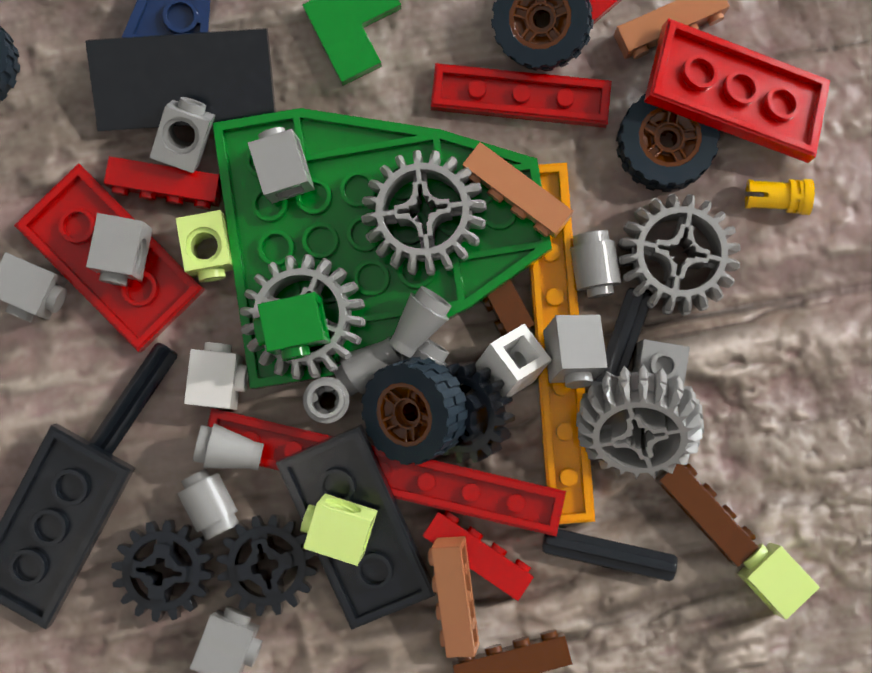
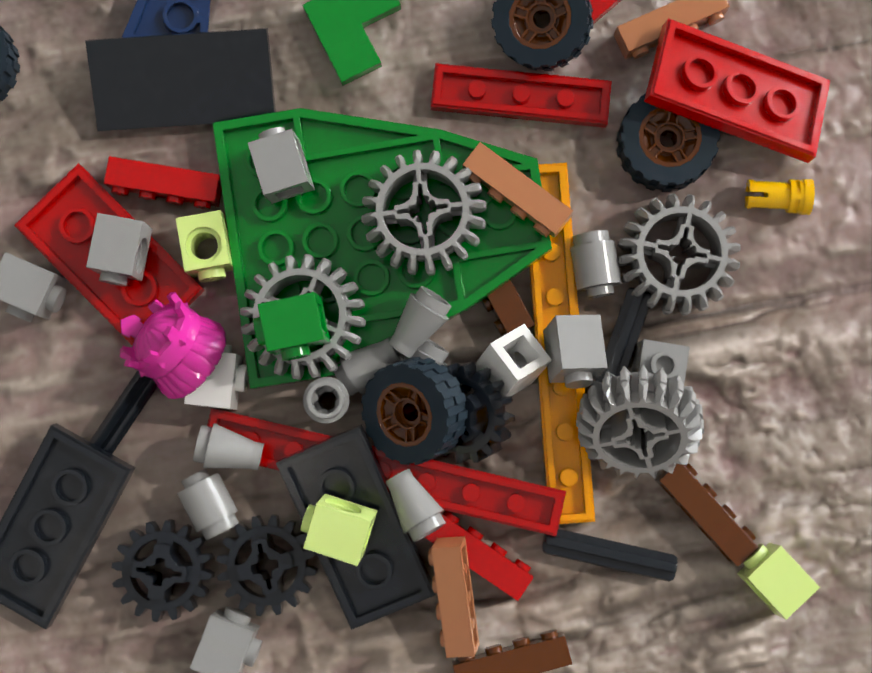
light grey brick [149,97,215,173] -> none
none -> dark pink hair [119,292,226,399]
none -> light grey cone [386,469,446,542]

